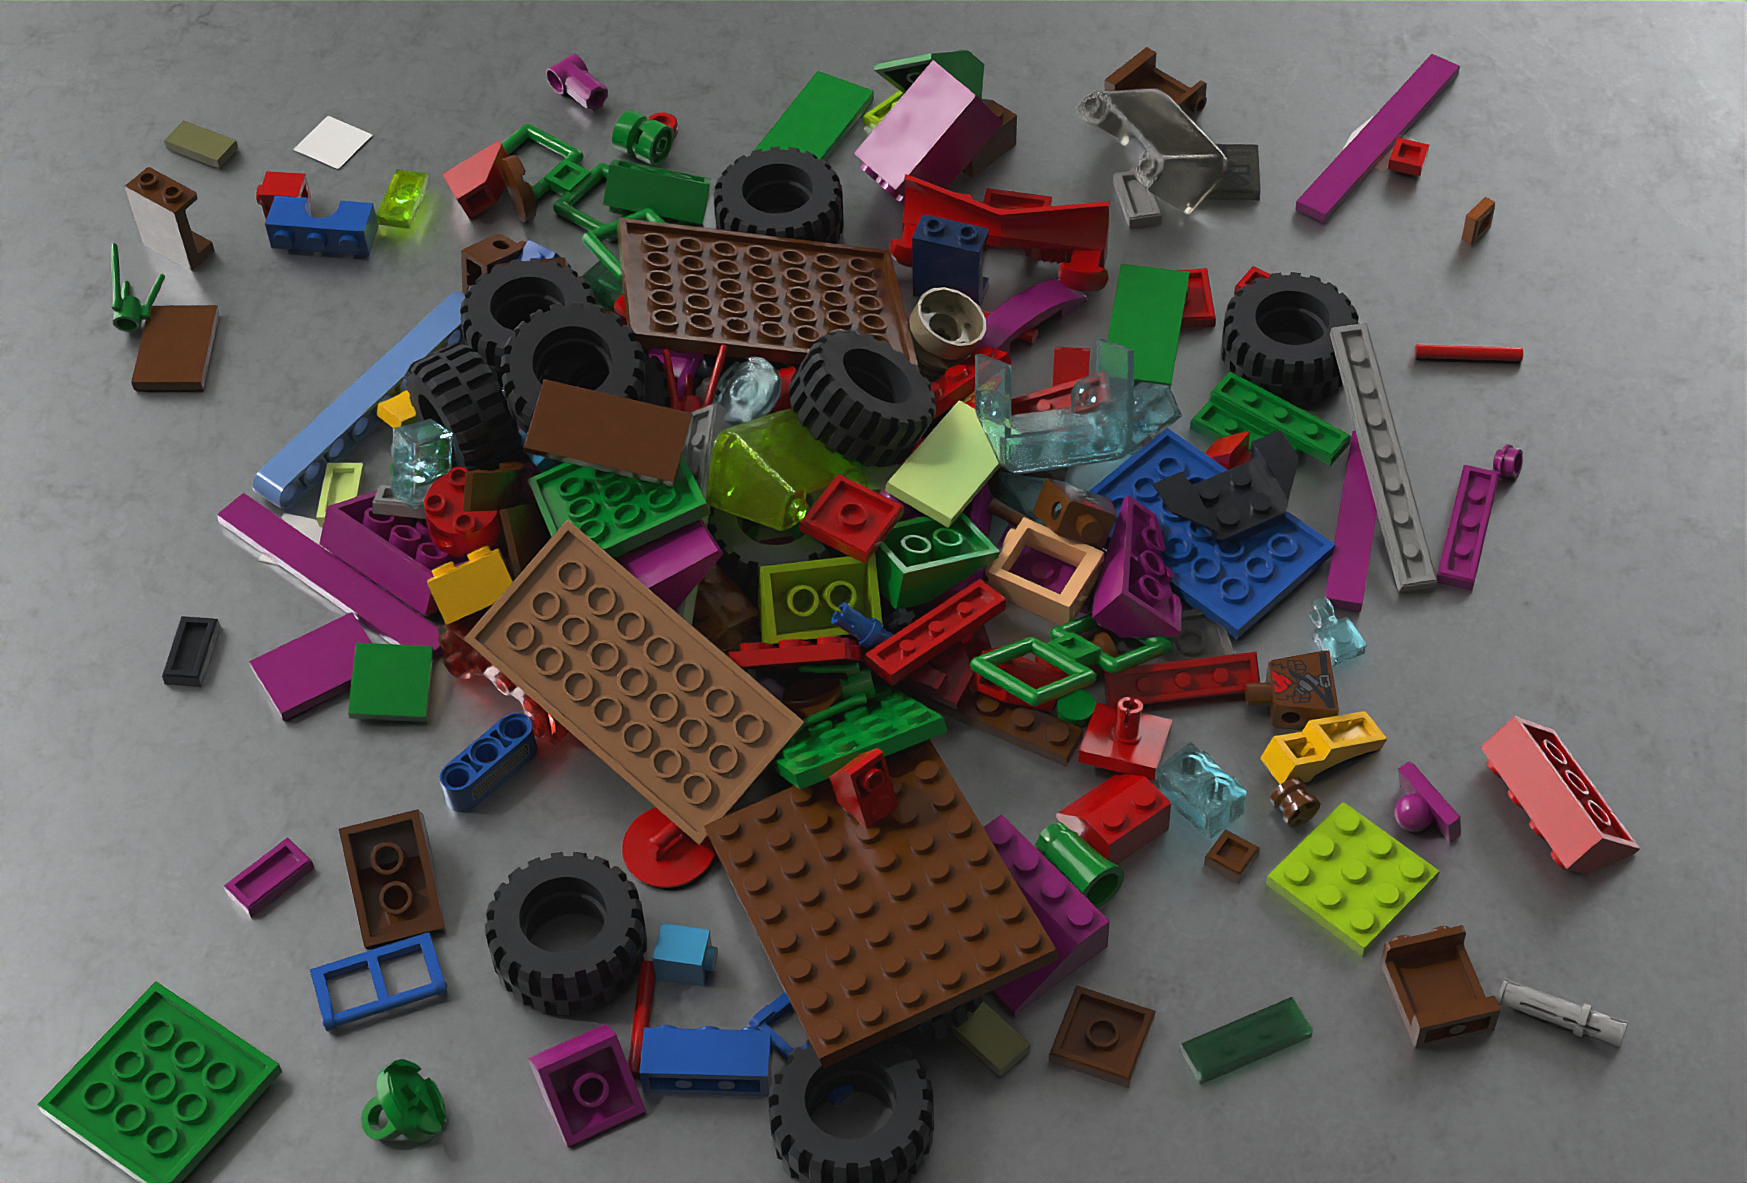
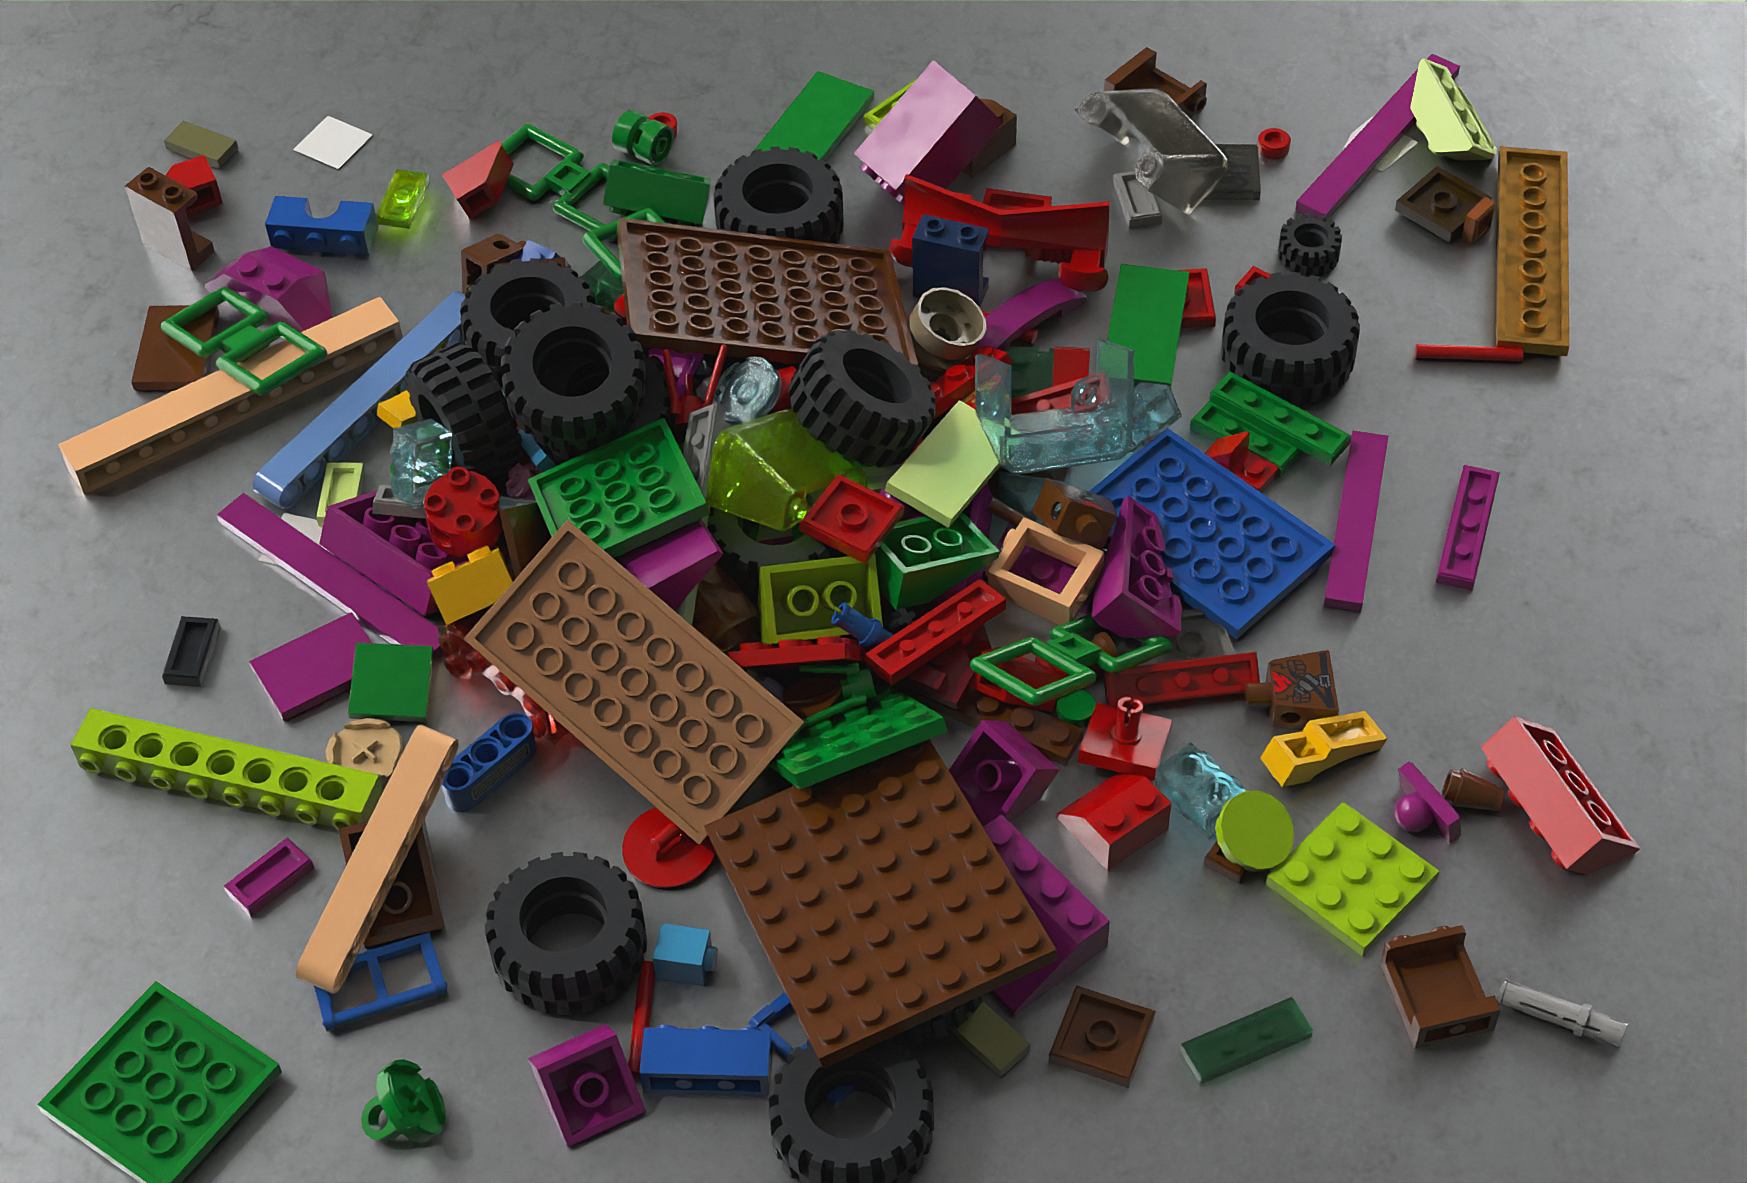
green plant [111,243,165,332] -> none
red brick [256,171,311,219] -> none
reddish brown slope [463,461,524,512] -> none
reddish brown tile [501,155,537,222] -> none
reddish brown tile [523,379,693,487] -> none
magenta piece [546,54,608,111] -> none
red slope [829,748,899,829] -> none
green slope [874,49,984,100] -> none
green plant [1035,822,1124,909] -> none
black piece [1153,430,1299,549] -> none
reddish brown wheel [1269,777,1321,828] -> none
clear light blue plate [1309,596,1367,667] -> none
light grey tile [1330,323,1437,593] -> none
red plate [1388,137,1430,176] -> none
magenta plate [1493,444,1523,480] -> none
none -> light nougat brick [58,296,403,495]
none -> lime brick [70,708,384,830]
none -> green bar [160,287,327,396]
none -> red slope [166,155,223,215]
none -> magenta wedge [205,247,333,332]
none -> light nougat beam [295,724,459,994]
none -> tan tile [325,718,404,784]
none -> magenta slope [949,720,1060,825]
none -> clear green plate [1000,346,1054,408]
none -> lime tile [1215,790,1295,872]
none -> red tile [1257,128,1291,160]
none -> black tyre [1278,214,1342,276]
none -> dark brown plate [1395,166,1492,242]
none -> yellowish green wedge [1410,58,1498,161]
none -> reddish brown cone [1442,768,1505,812]
none -> pearl gold plate [1496,146,1570,356]

